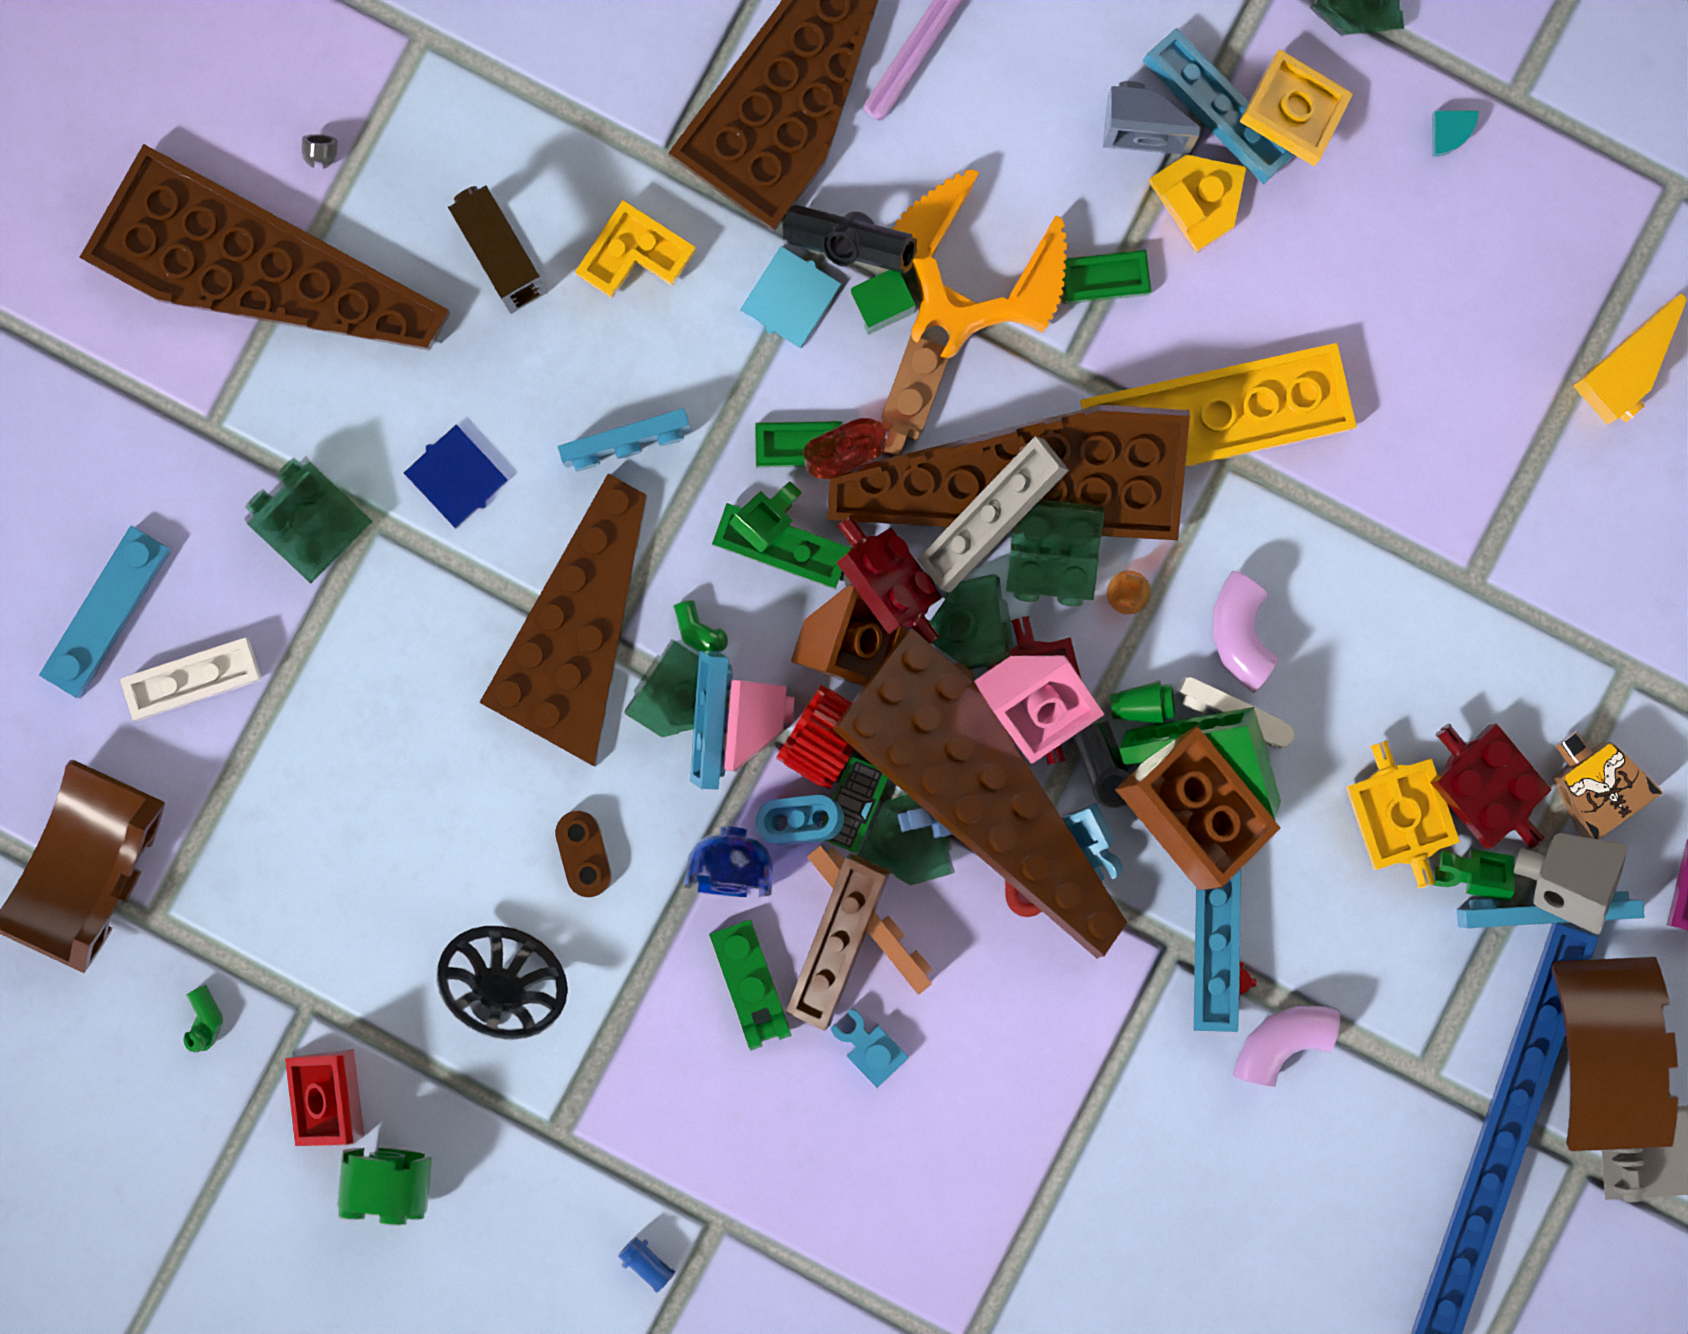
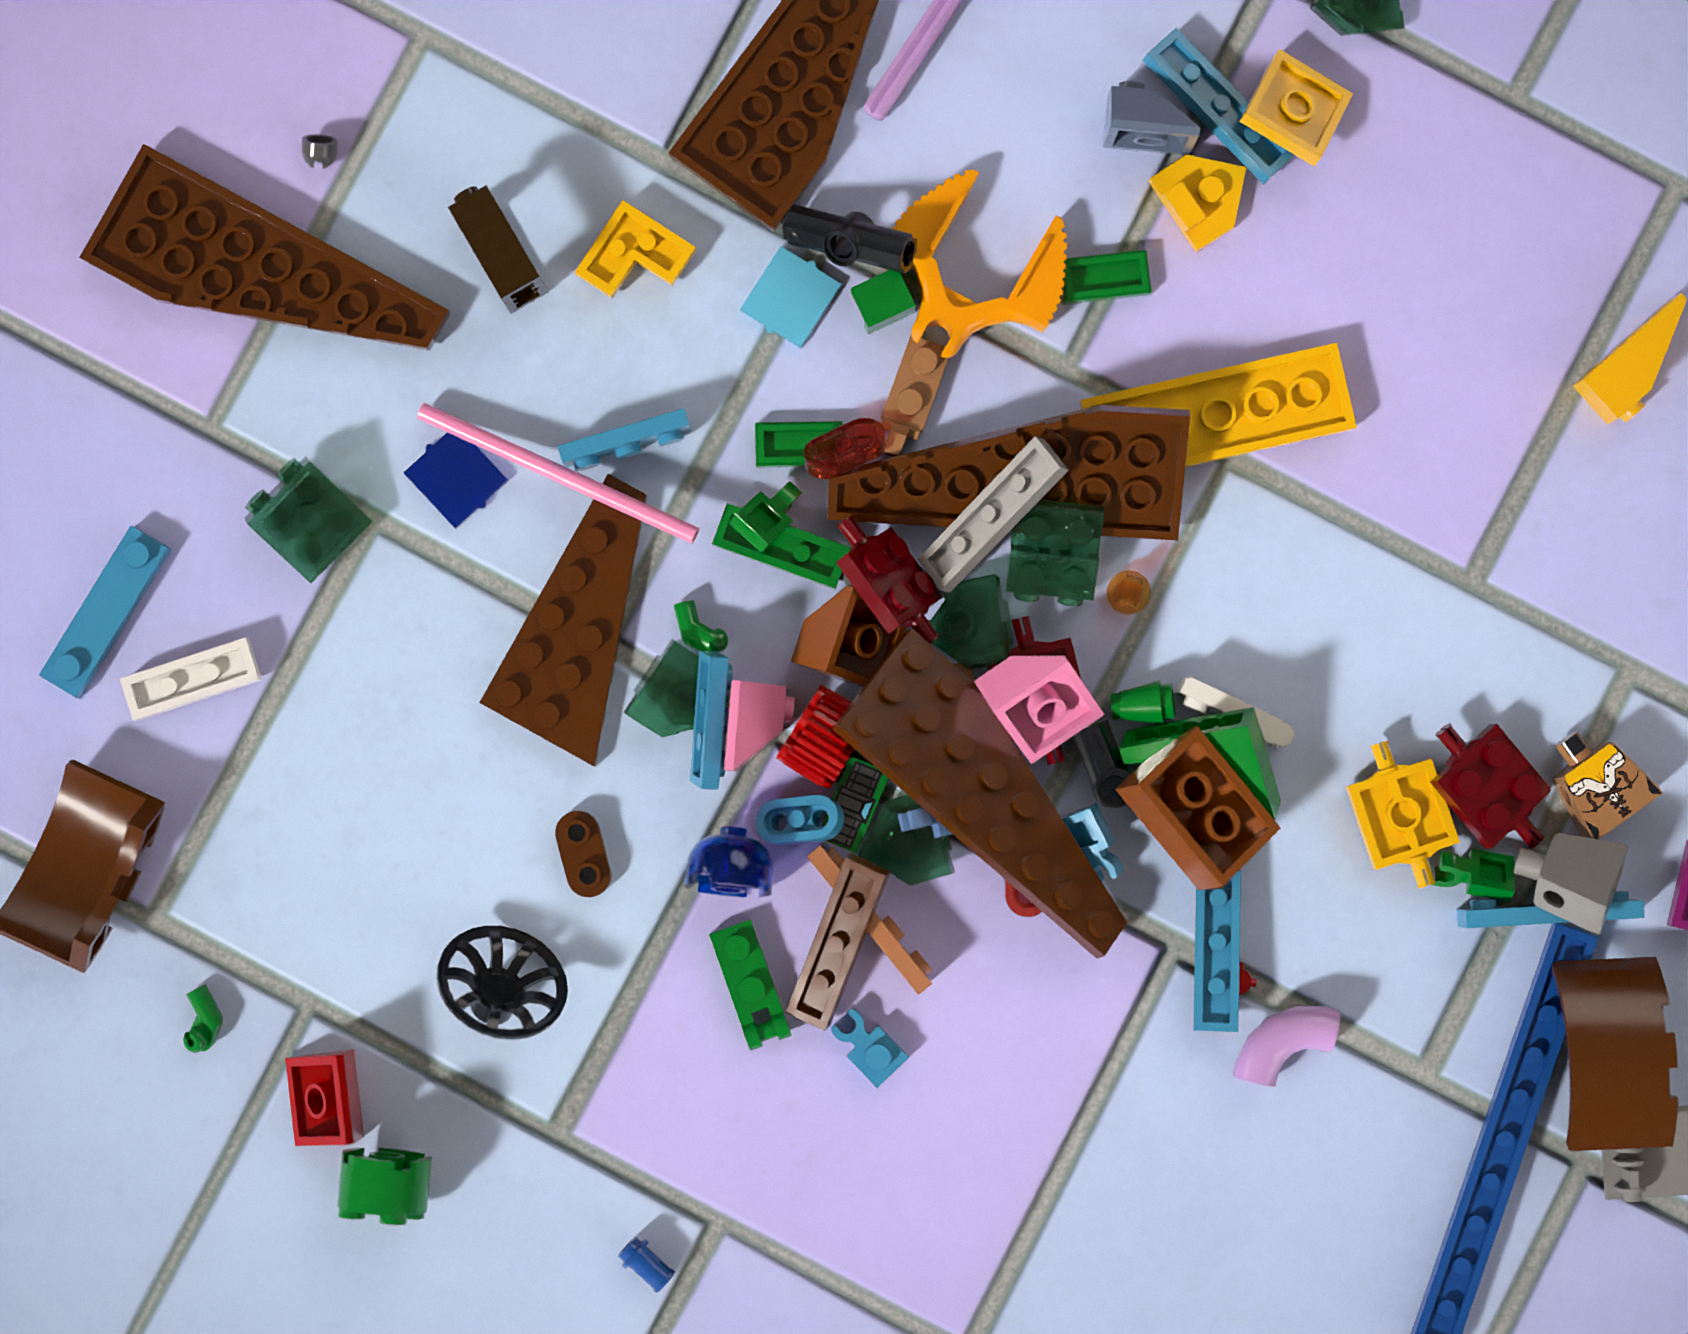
lavender cylinder [1213,571,1279,693] -> none
teal tile [1432,111,1478,157] -> none
none -> bright pink piece [417,403,699,544]

